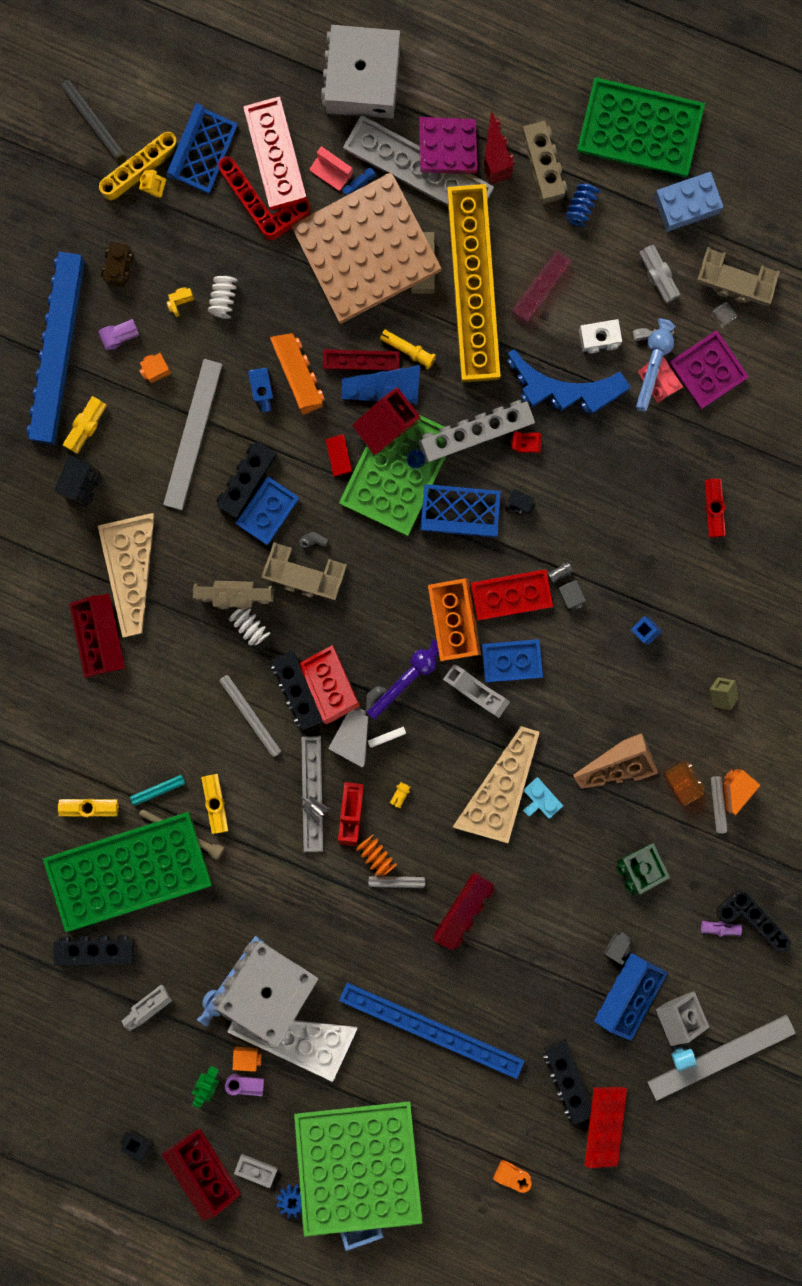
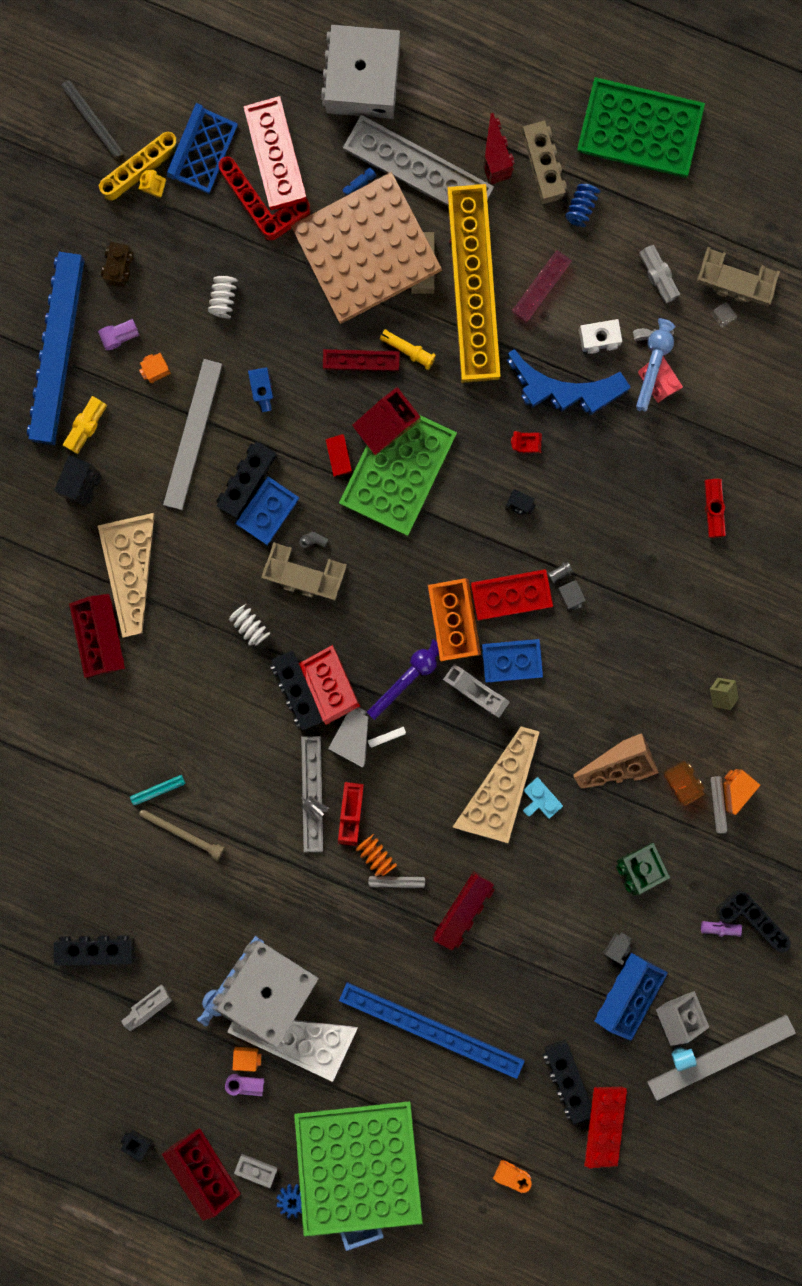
green plate [43,811,213,932] -> none
yellow piece [58,799,119,817] -> none
yellow bracket [167,287,194,317] -> none
green gear [191,1066,219,1109] -> none
dark tan bracket [193,581,274,610] -> none
yellow piece [201,774,229,834] -> none
light grey axle [220,675,281,757] -> none
orange slope [270,333,325,415] -> none
coral panel [310,146,353,191] -> none
blue wing [341,365,420,404] -> none
dark grey arm [366,686,387,711] -> none
yellow pin [390,782,411,808] -> none
clear blue plate [407,449,425,469] -> none
light grey brick [418,400,535,463] -> none
magenta plate [419,117,477,174] -> none
blue fence [420,484,501,538] -> none
blue brick [631,616,663,645] -> none
medium blue brick [654,172,723,232] -> none
magenta plate [669,330,749,410] -> none

